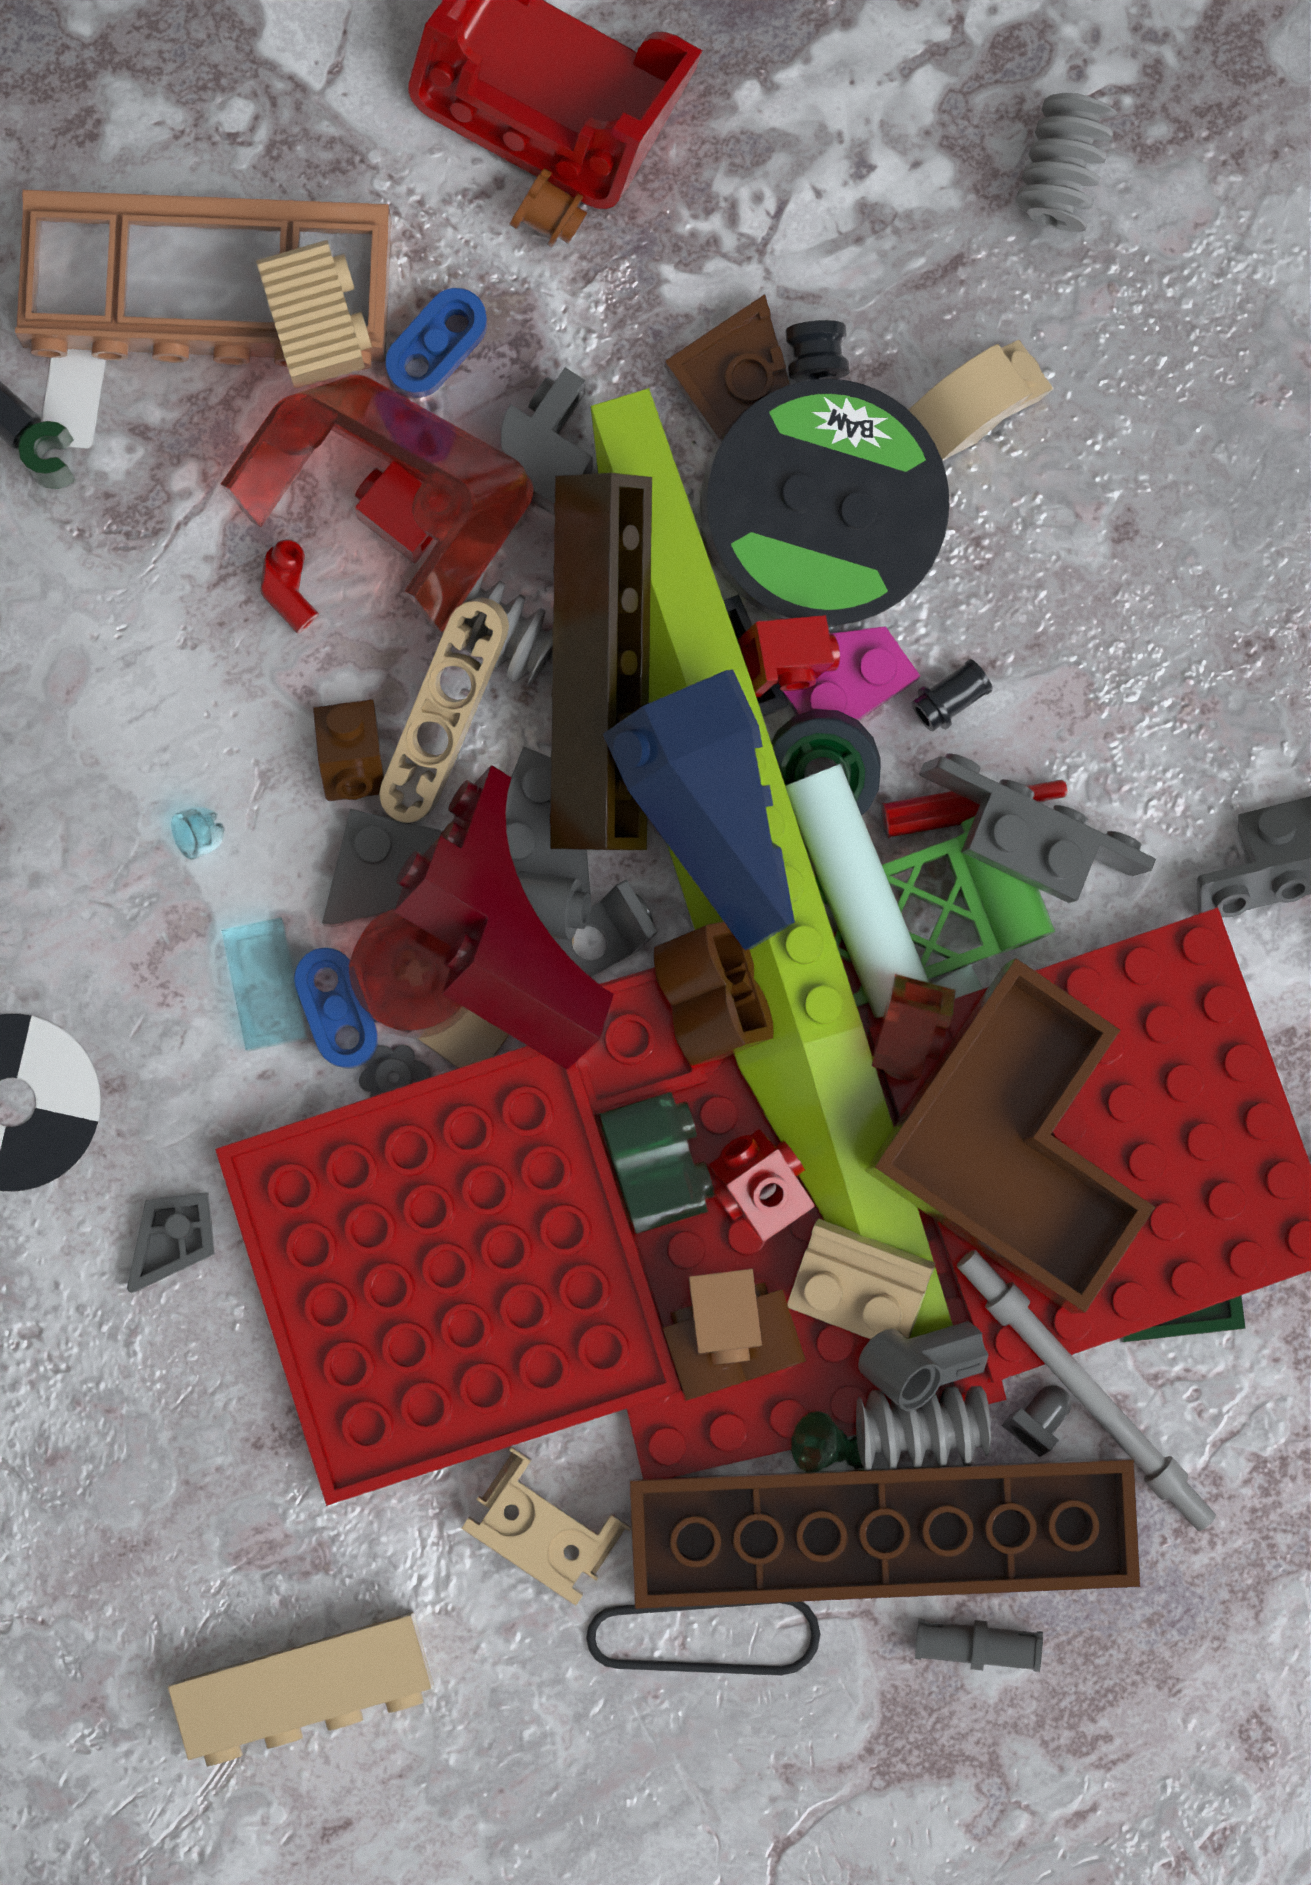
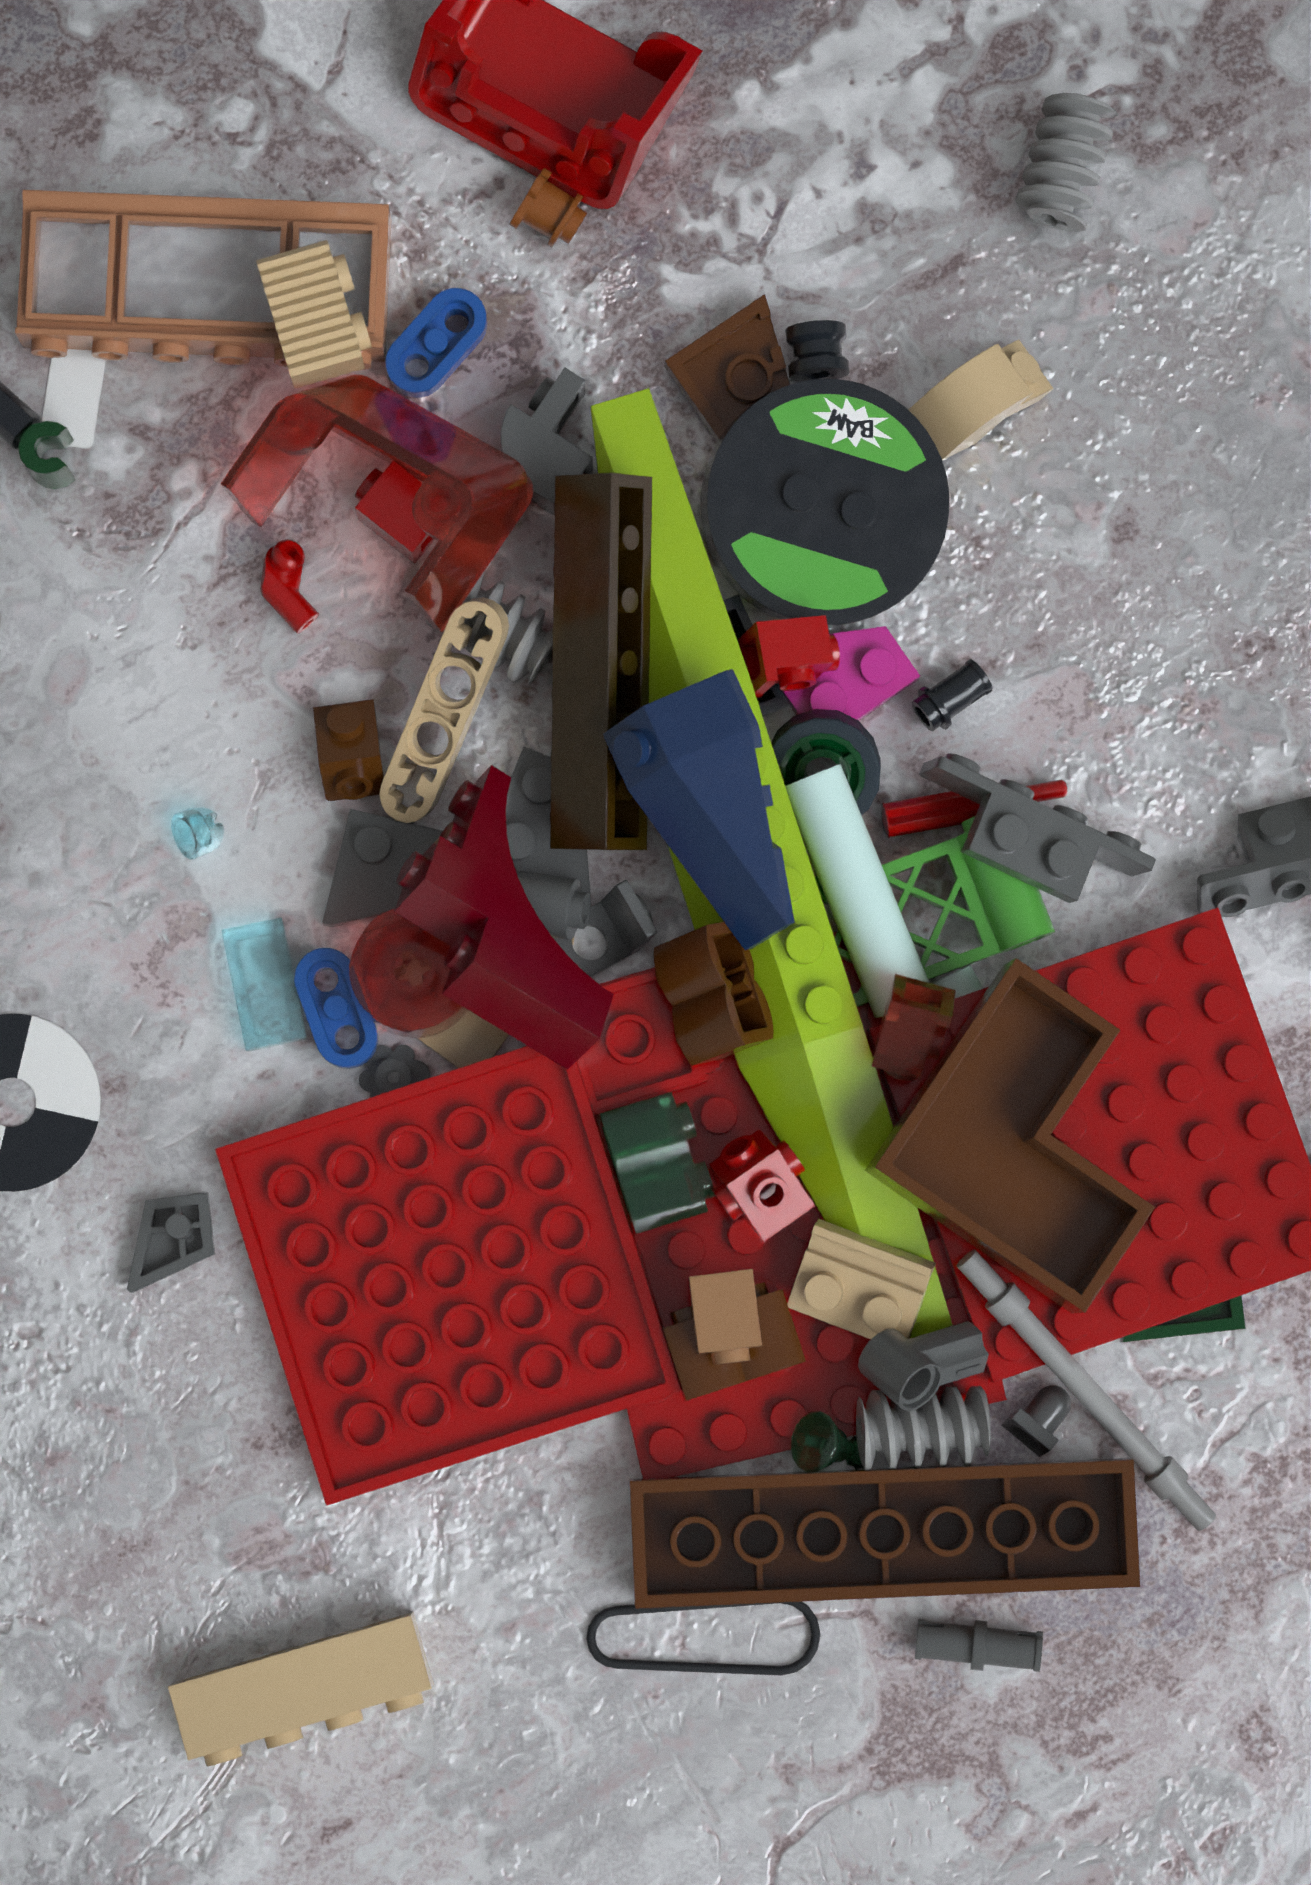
tan piece [461,1447,631,1606] -> none

